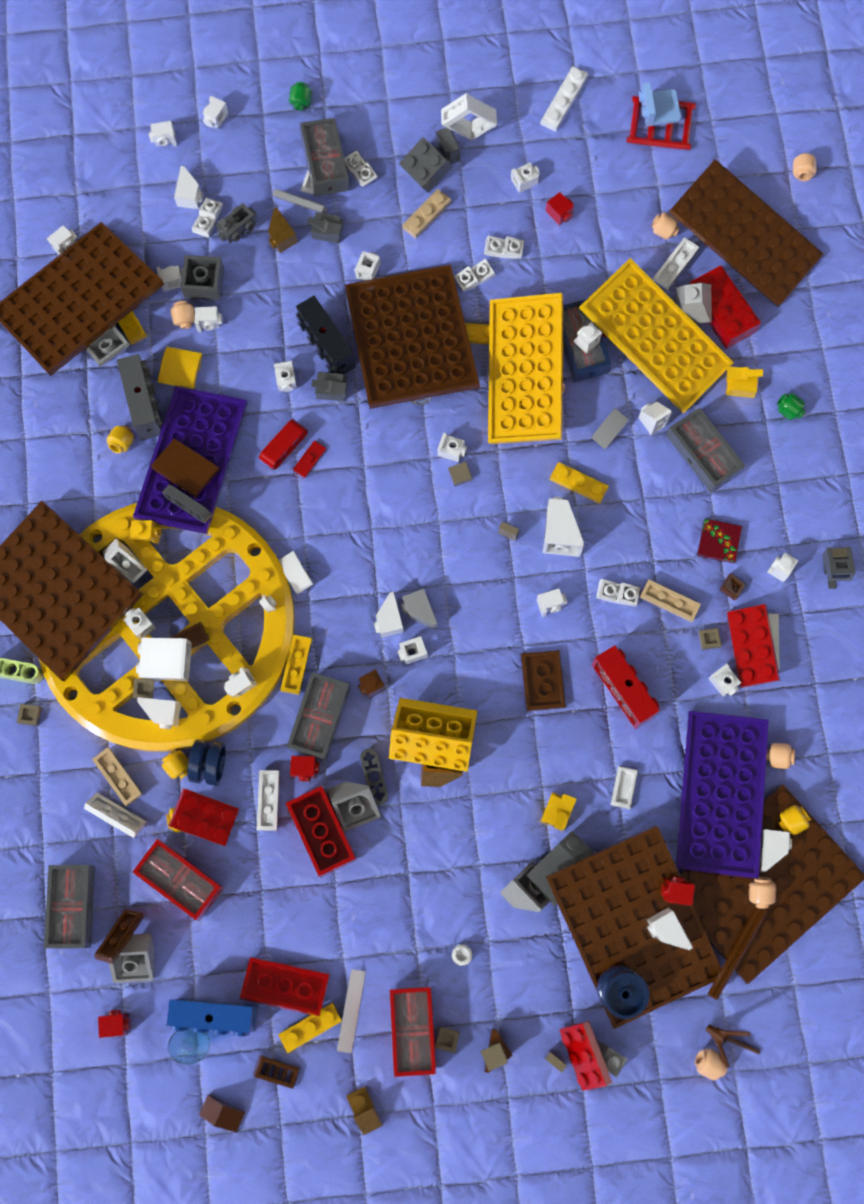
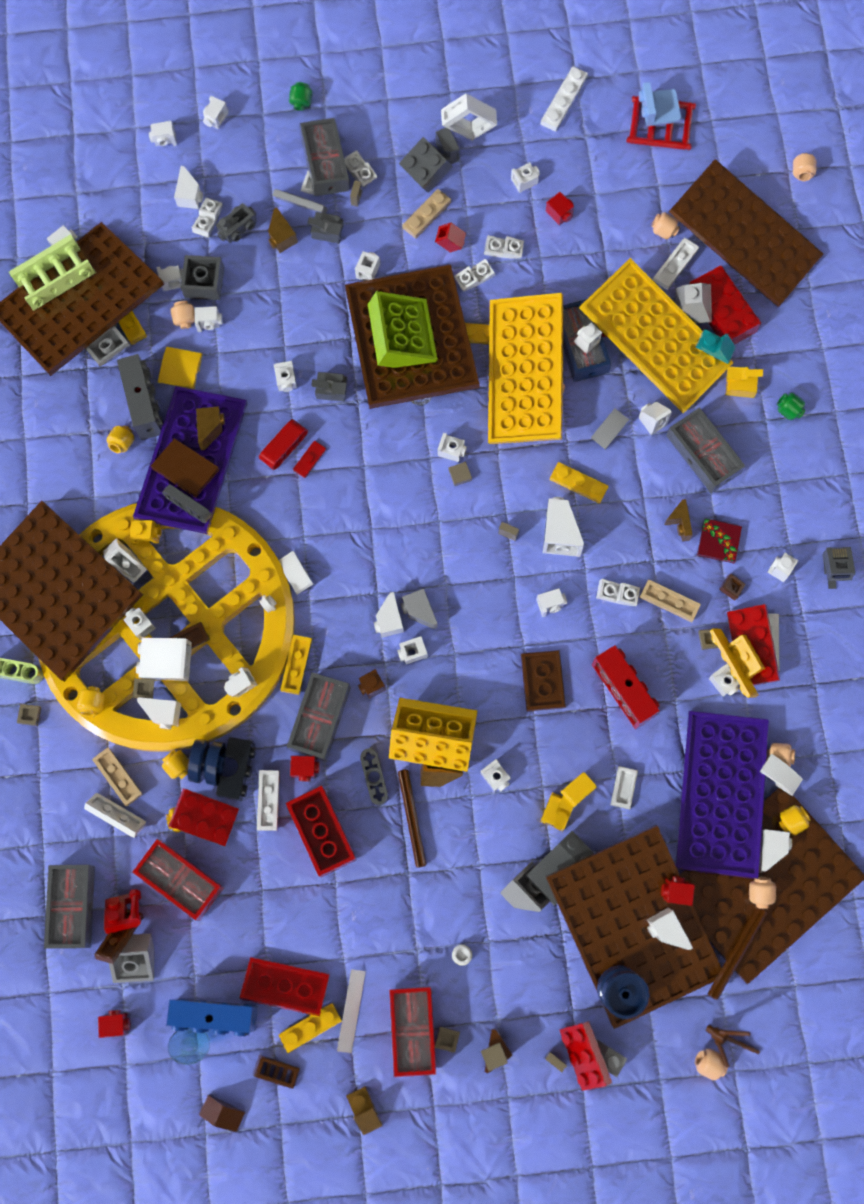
black brick [295,295,356,374] -> none
light grey slope [328,782,381,832] -> none
none -> yellowish green fence [9,234,96,311]
none -> yellow head [77,686,105,717]
none -> red plate [104,889,141,934]
none -> pearl gold slope [196,406,225,451]
none -> black arch [216,737,257,801]
none -> dark tan tile [350,180,363,207]
none -> lime slope [368,291,438,368]
none -> reddish brown axle [398,769,426,868]
none -> red brick [435,222,466,252]
none -> white brick [480,759,511,792]
none -> yellow slope [561,772,597,807]
none -> pearl gold slope [664,499,693,541]
none -> teal slope [696,329,736,364]
none -> yellow bracket [710,628,765,698]
none -> white slope [760,754,803,796]

